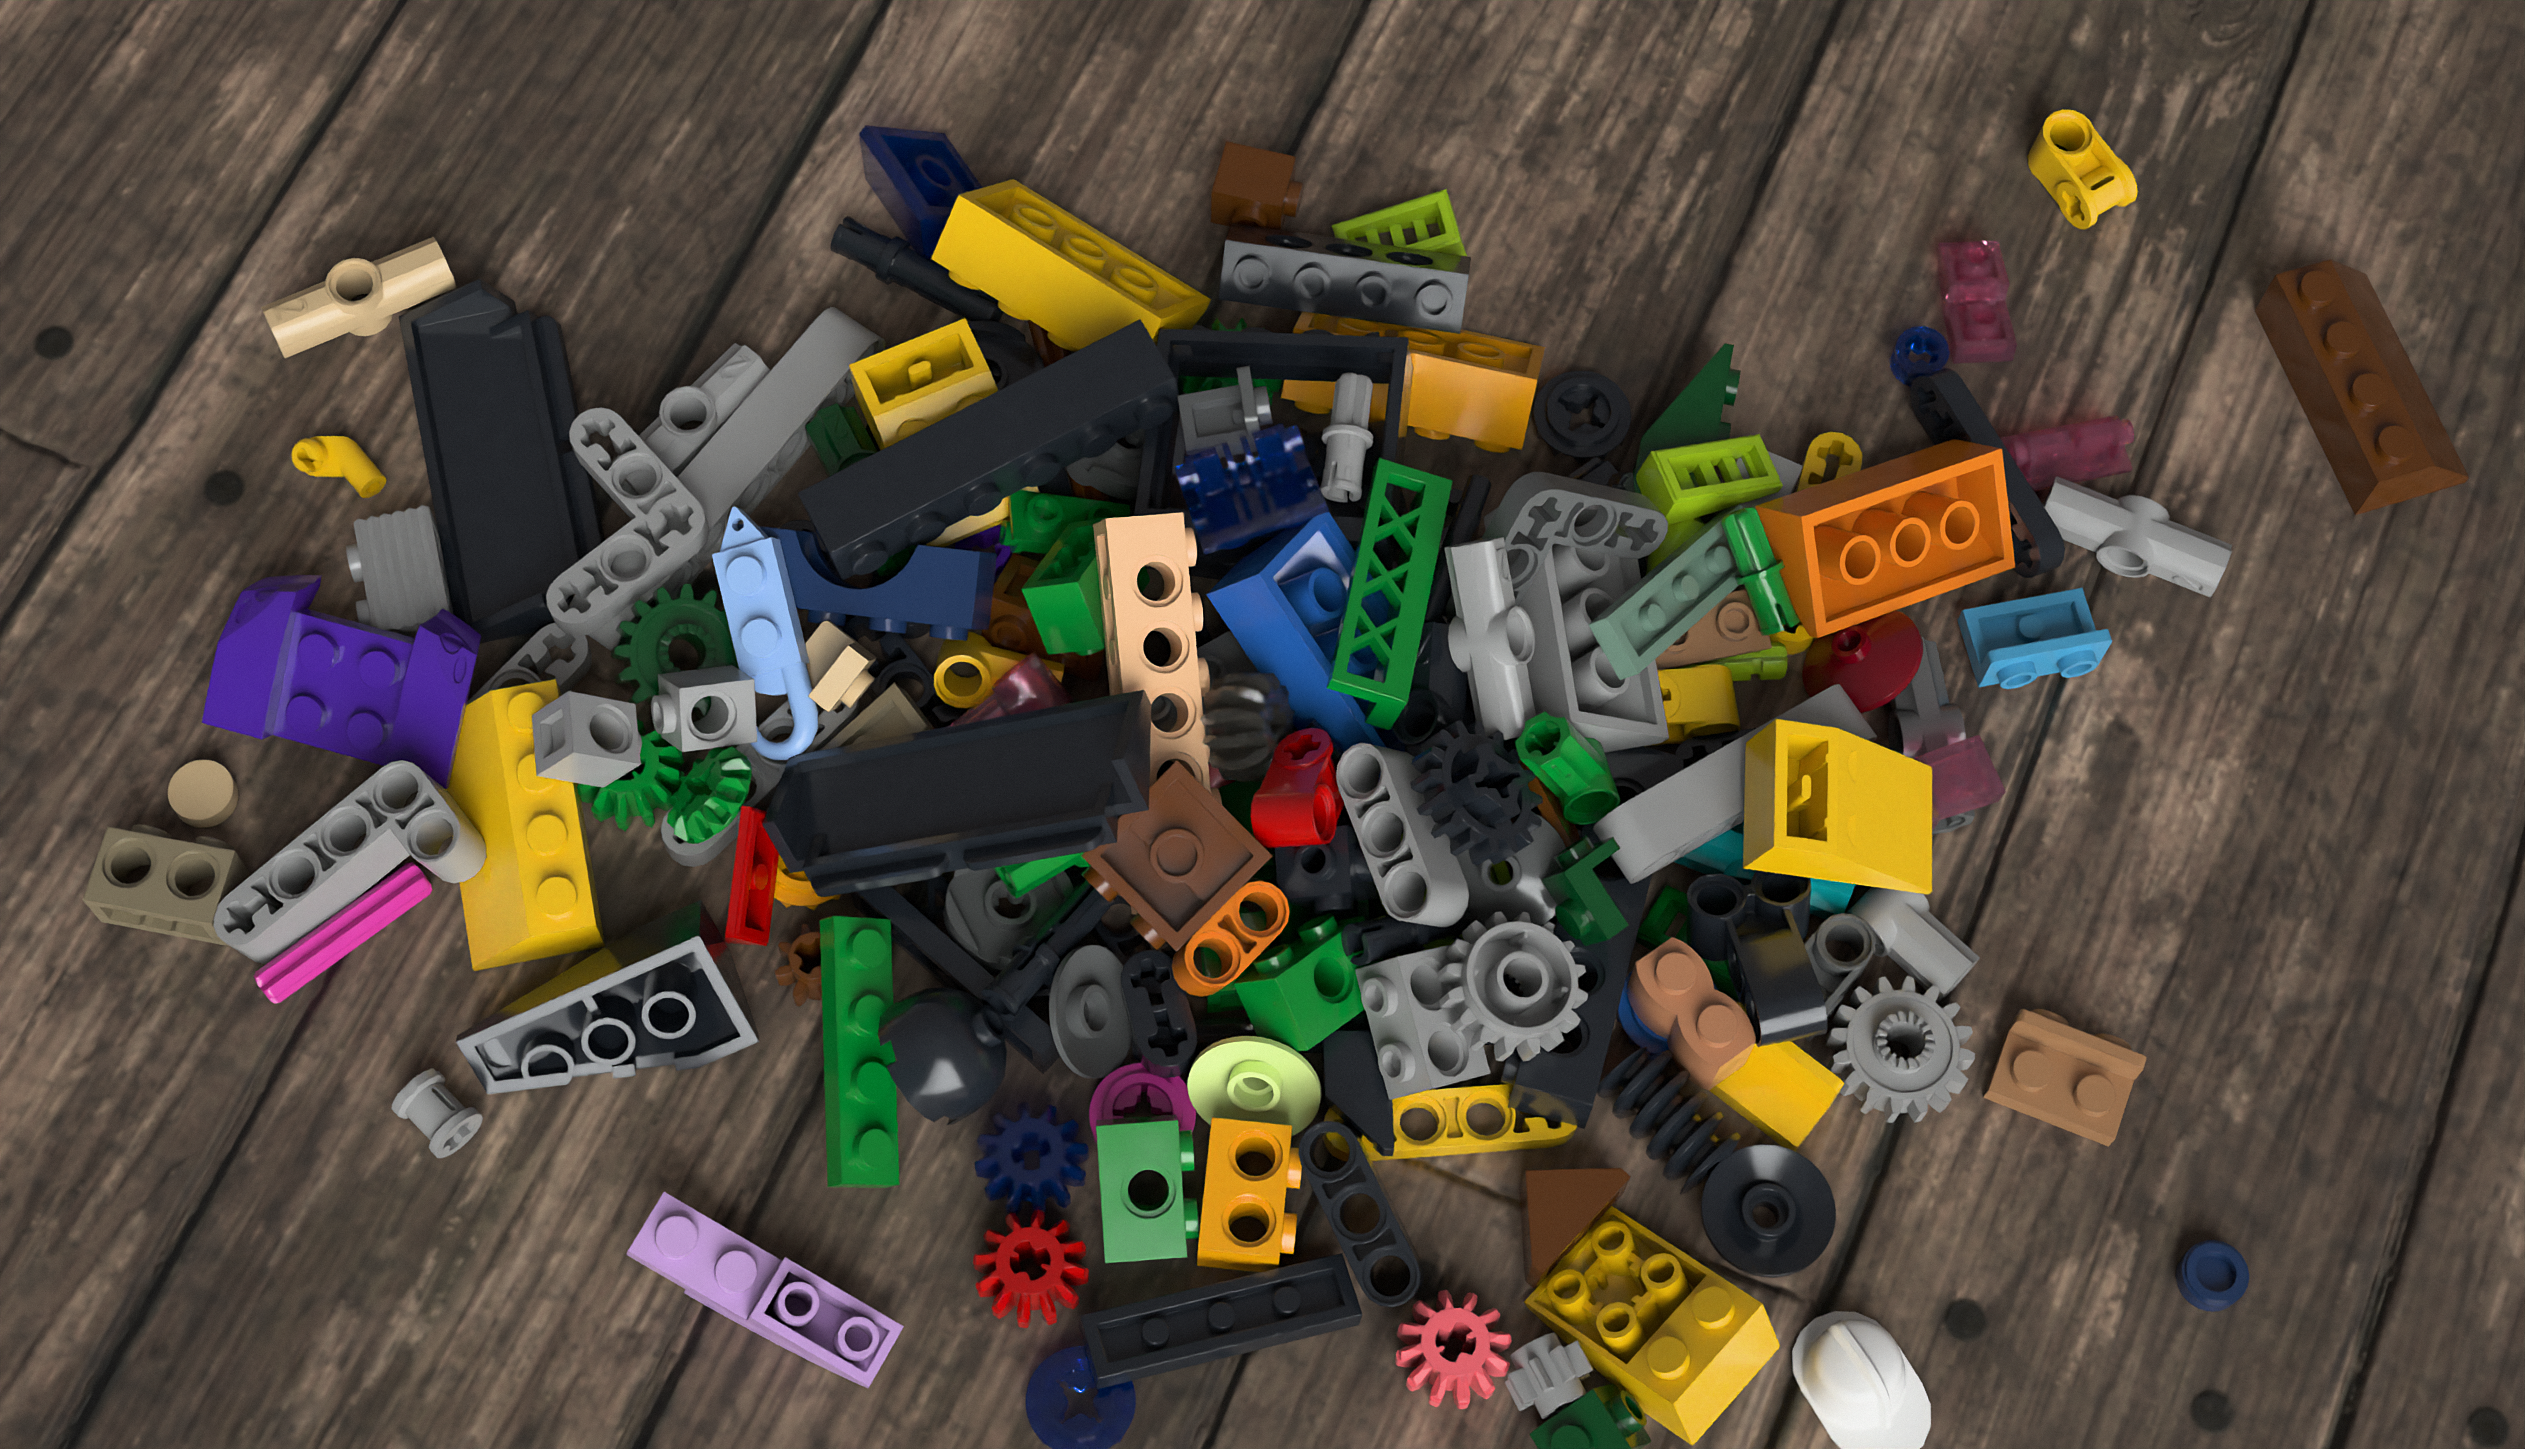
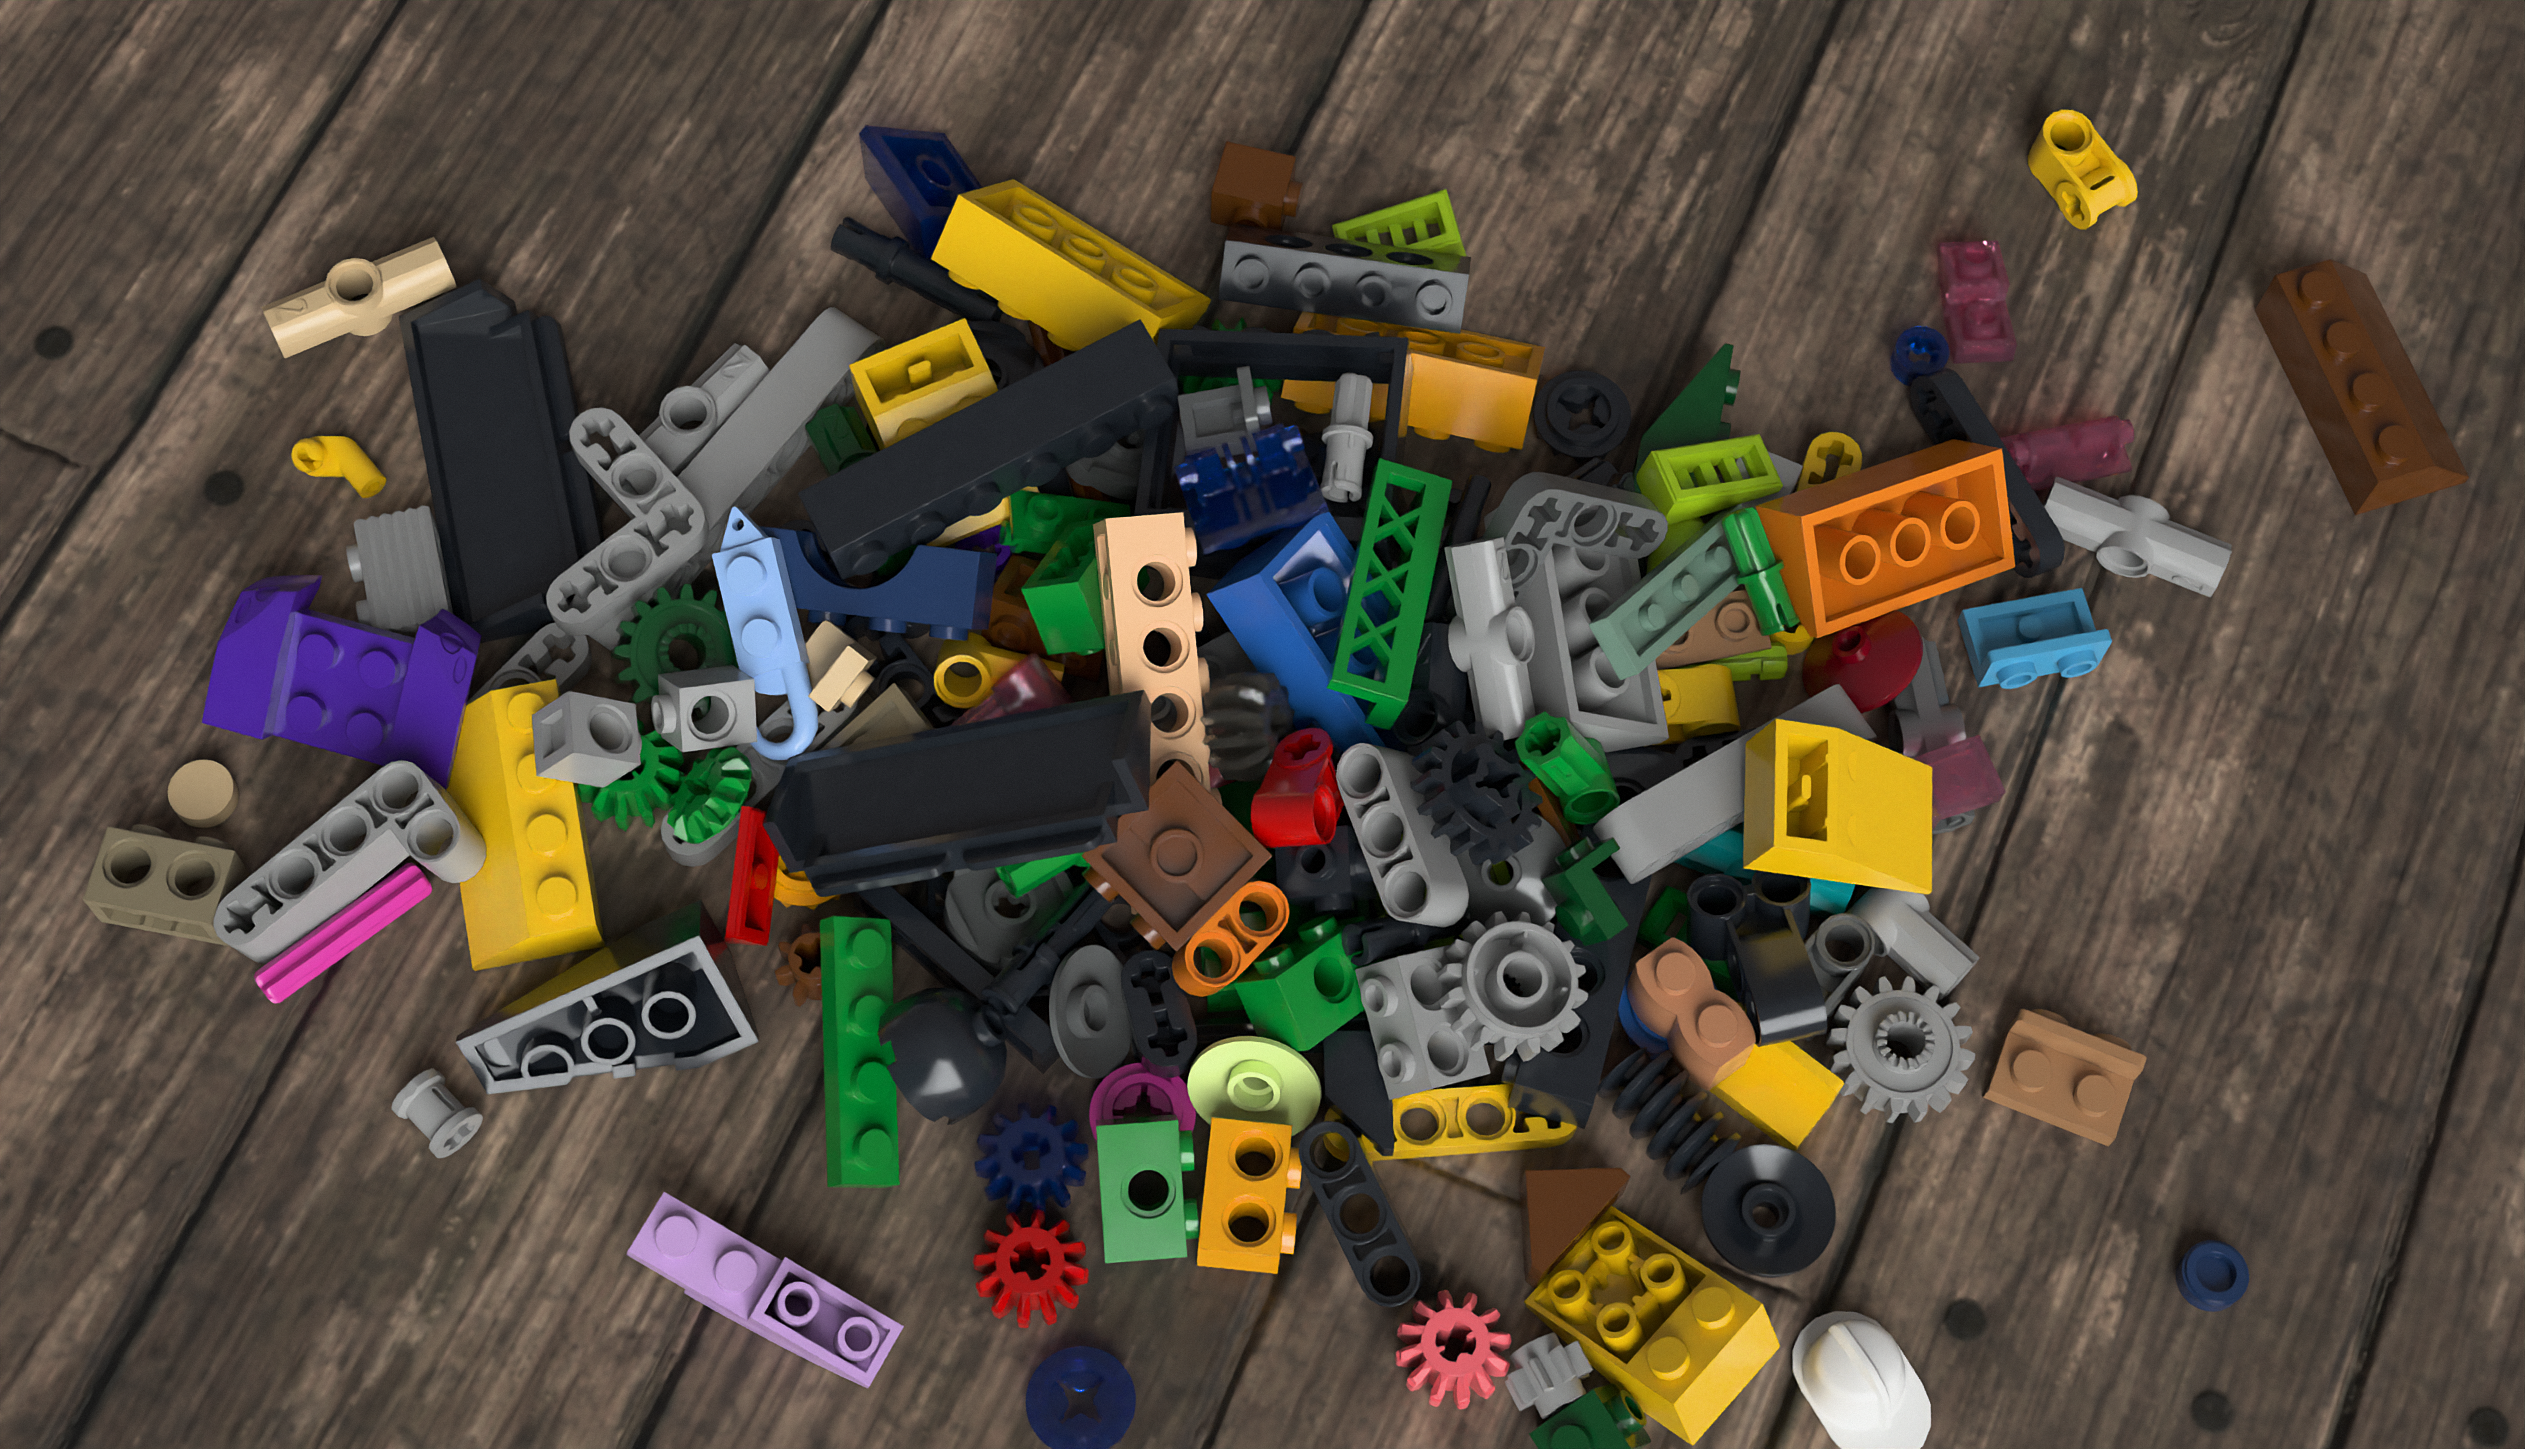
black plate [1079,1253,1363,1389] -> none

